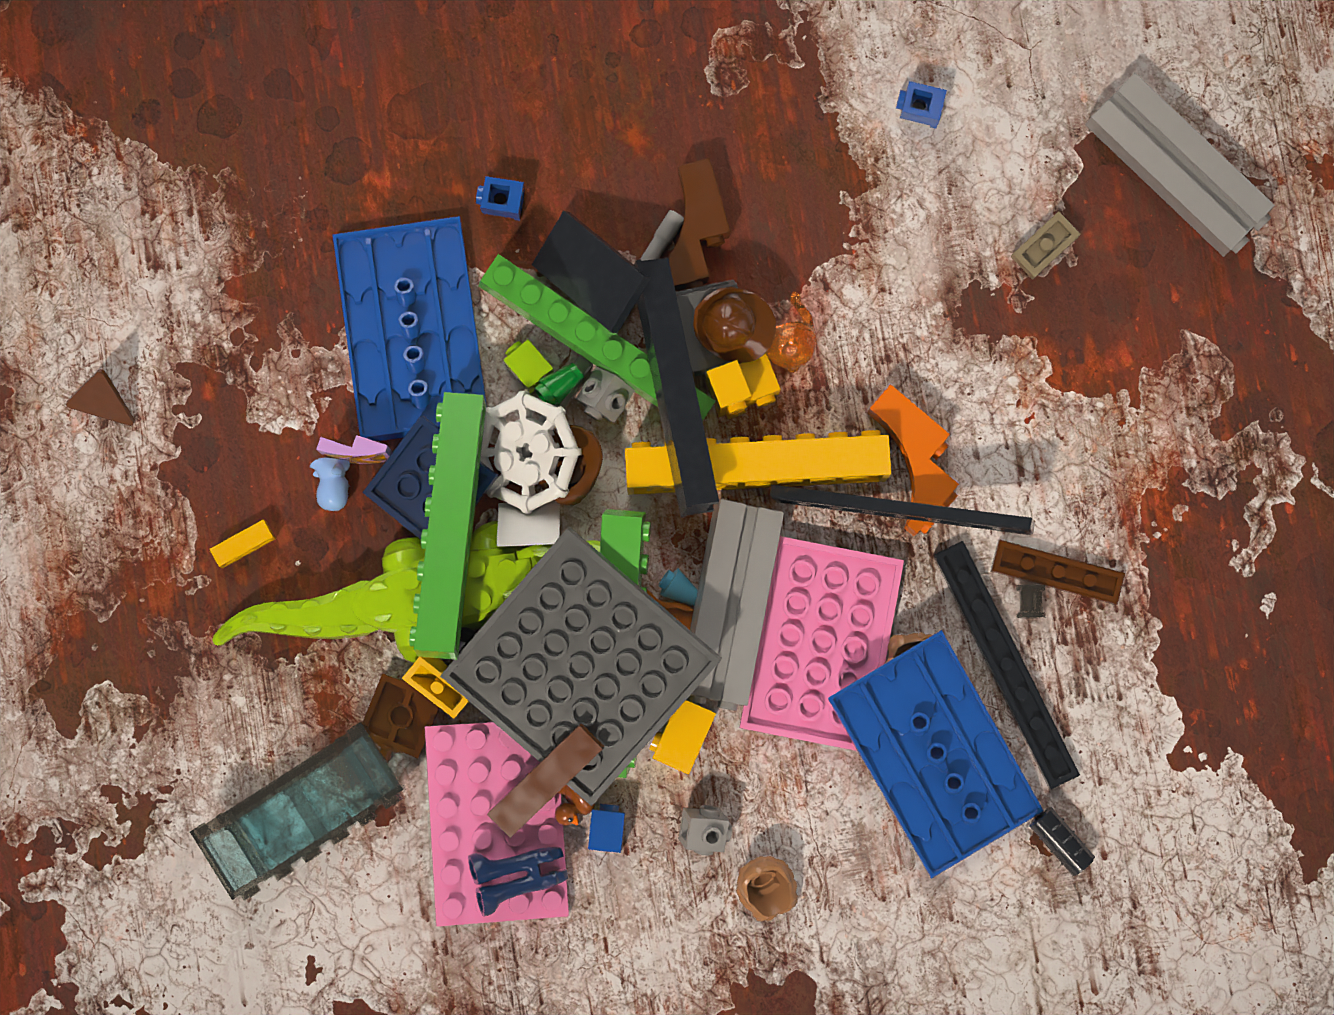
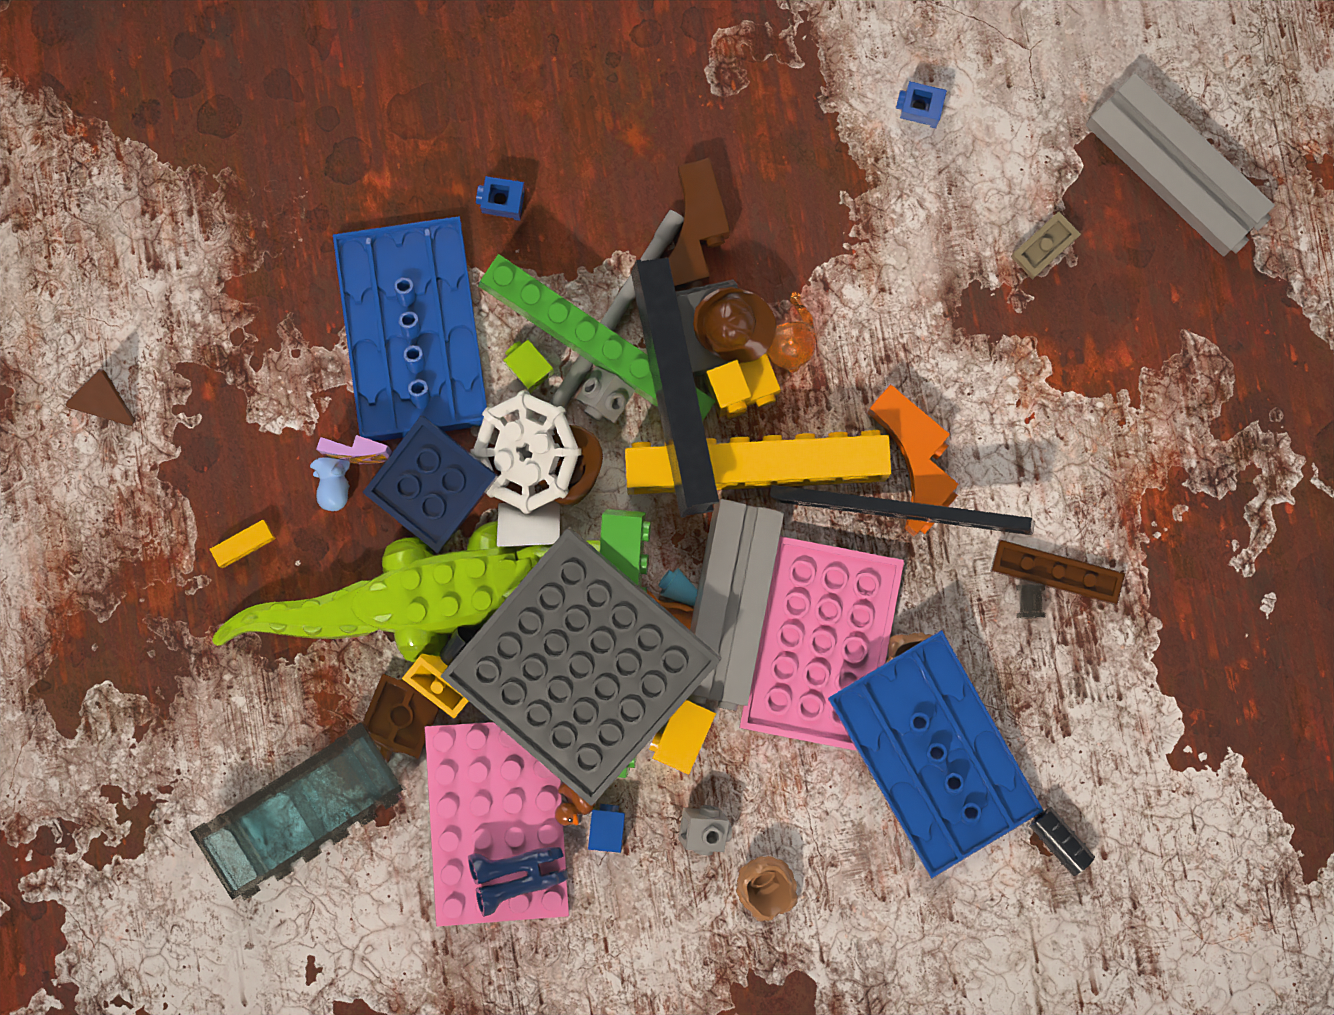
bright green brick [409,392,486,660] -> none
reddish brown tile [487,723,604,838] -> none
black tile [531,210,651,334] -> none
green cone [534,362,584,406] -> none
black tile [933,541,1080,790] -> none

